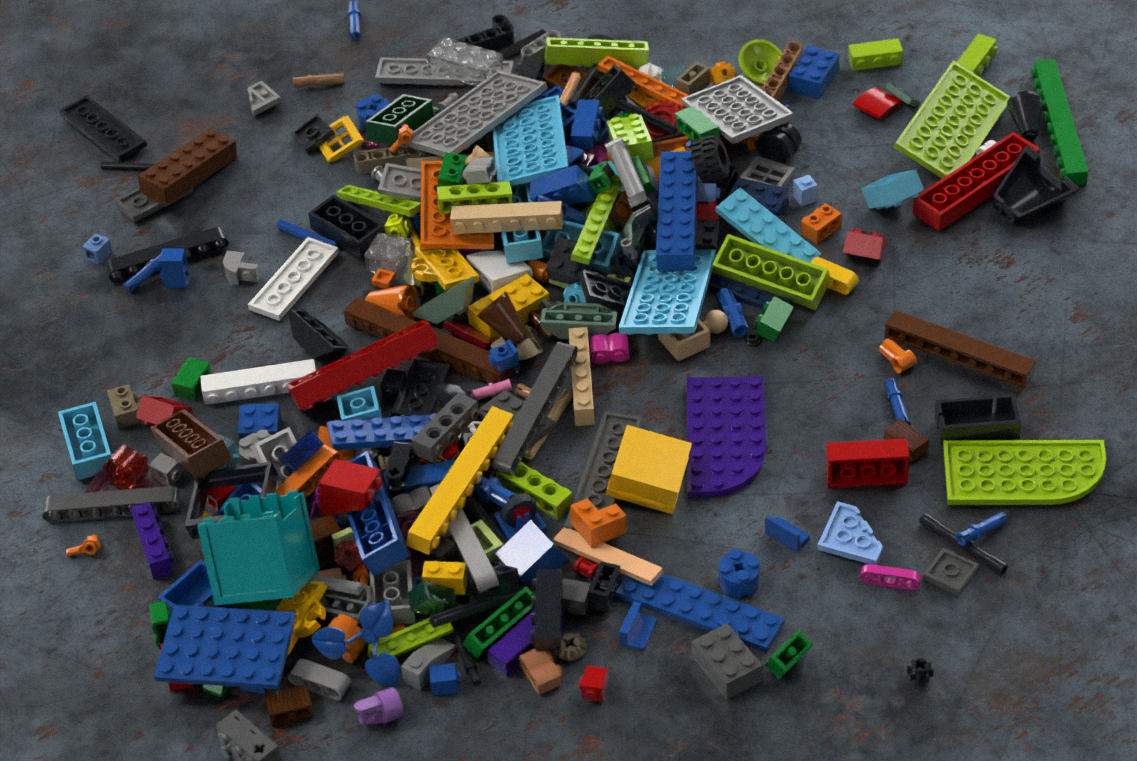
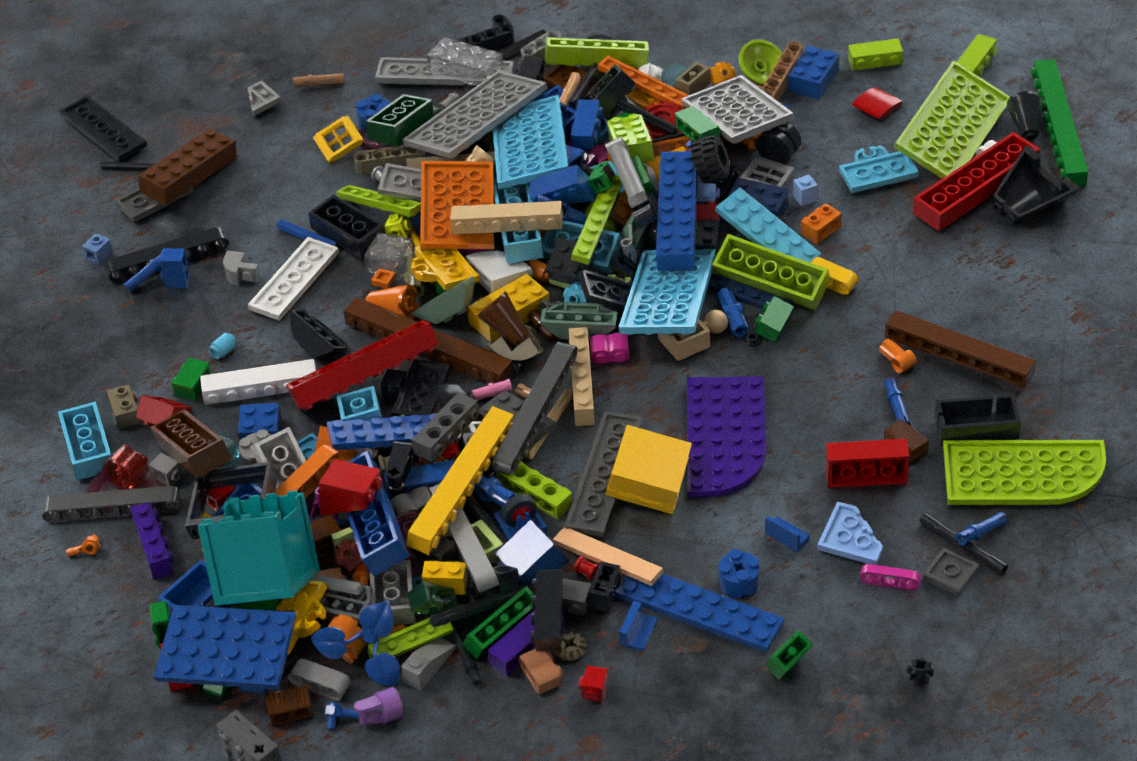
clear blue brick [278,430,324,473] -> none
black tile [291,113,336,155] -> none
blue pin [347,0,361,40] -> none
orange piece [389,124,413,153] -> none
blue brick [429,663,461,696] -> none
lime brick [437,181,512,214] -> none
green brick [438,152,469,187] -> none
dark red tile [443,320,496,350] -> none
light grey brick [463,157,496,184] -> none
blue brick [488,339,519,372] -> none
orange brick [570,498,627,547] -> none
dark grey brick [692,624,763,699] -> none
red slope [843,228,889,260] -> none
medium azure brick [861,170,924,210] -> none
sand green tile [885,82,921,107] -> none
none -> medium azure brick [209,333,237,360]
none -> blue piece [324,702,359,730]
none -> medium azure plate [839,145,919,193]

